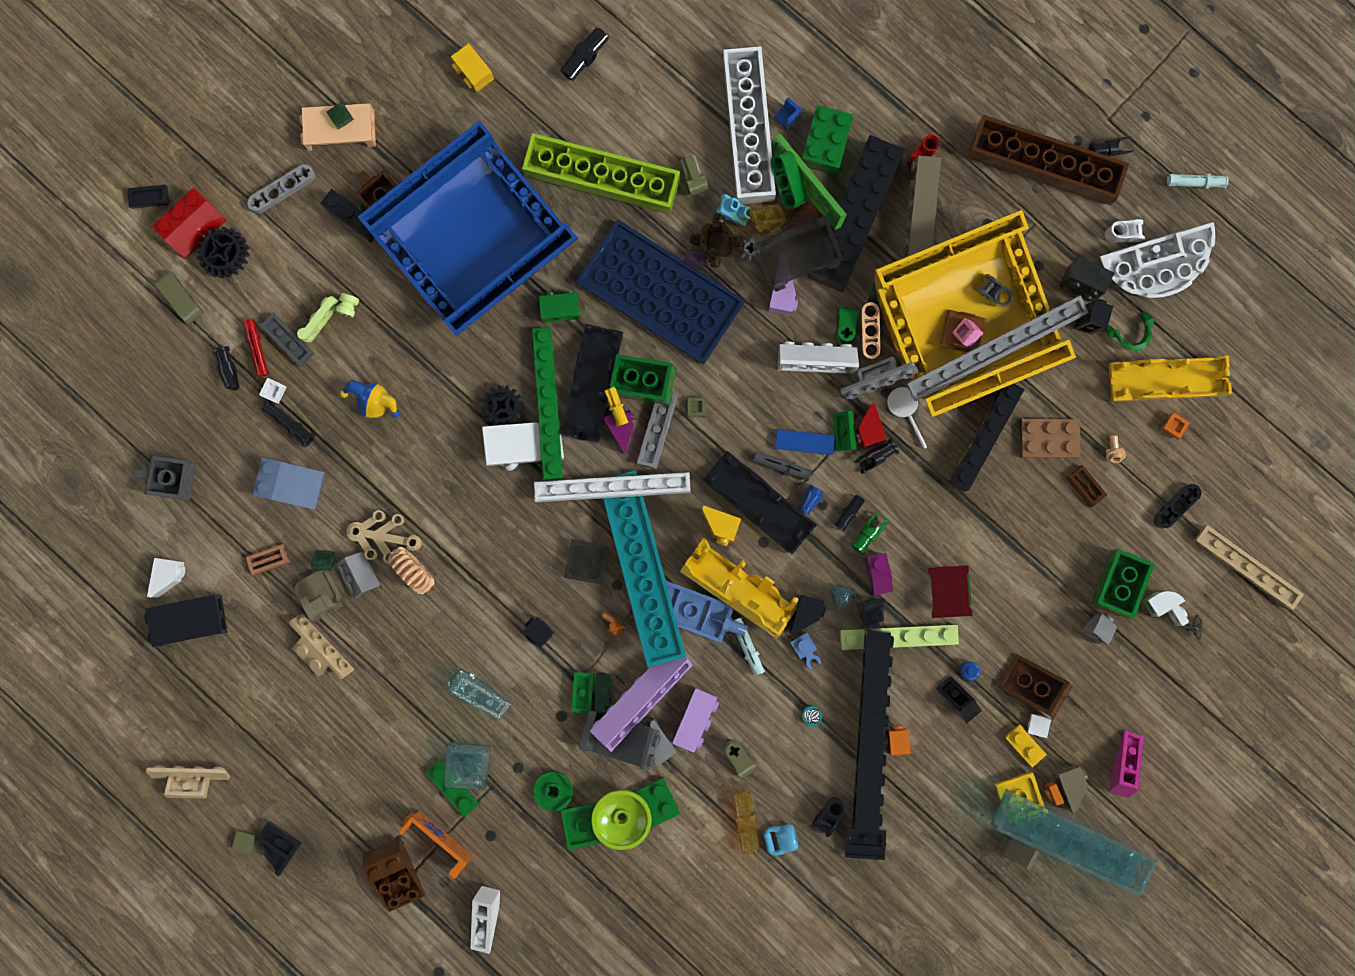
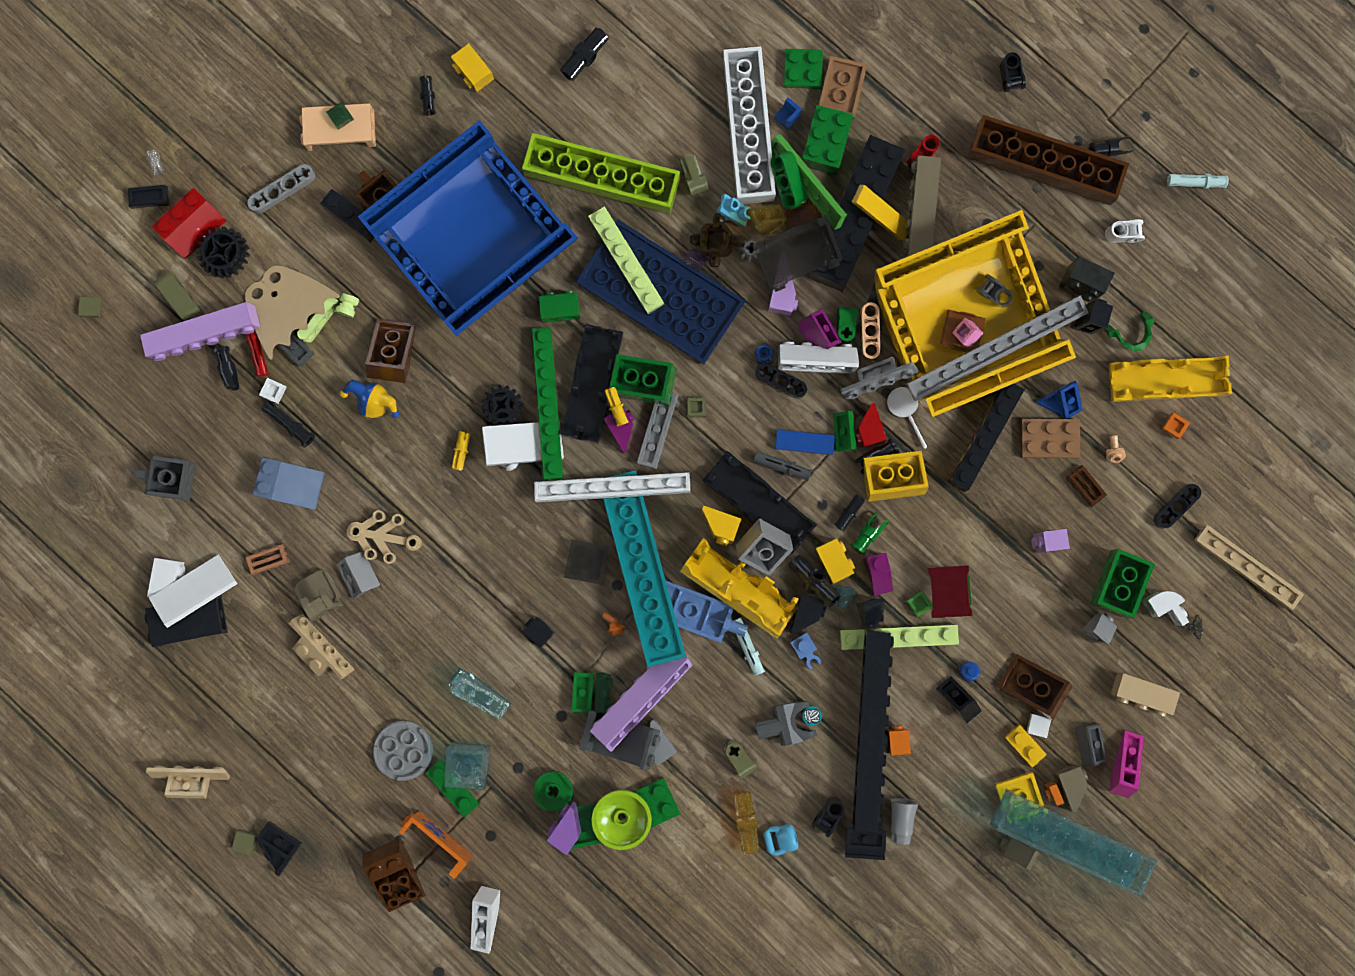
clear green plate [311,551,336,571] -> none
light nougat gear [388,547,434,595] -> none
lavender brick [672,687,719,753] -> none
blue cone [799,484,824,514] -> none
white brick [1099,222,1215,298] -> none
none -> olive tile [78,297,101,317]
none -> lavender brick [140,302,260,361]
none -> clear pin [145,150,166,176]
none -> white tile [149,554,238,628]
none -> tan piece [245,266,340,360]
none -> reddish brown slope [365,319,416,383]
none -> light grey tile [373,721,433,781]
none -> black pin [419,75,436,116]
none -> yellow axle [452,431,471,471]
none -> medium lavender slope [547,801,581,855]
none -> yellowish green plate [588,206,664,314]
none -> light grey brick [736,519,793,576]
none -> blue plate [755,344,774,363]
none -> black beam [755,363,807,399]
none -> dark grey connector [755,701,817,746]
none -> green plate [784,49,823,89]
none -> black piece [788,555,841,608]
none -> magenta slope [797,309,842,349]
none -> yellow brick [814,538,855,584]
none -> medium nougat plate [819,56,867,120]
none -> yellow tile [852,185,908,241]
none -> yellow slope [863,451,929,502]
none -> light grey plant [891,798,918,845]
none -> bright green tile [906,590,933,617]
none -> black piece [1000,52,1026,92]
none -> lavender brick [1031,529,1070,553]
none -> blue slope [1034,381,1083,419]
none -> dark grey slope [1076,723,1107,766]
none -> tan brick [1110,672,1180,717]

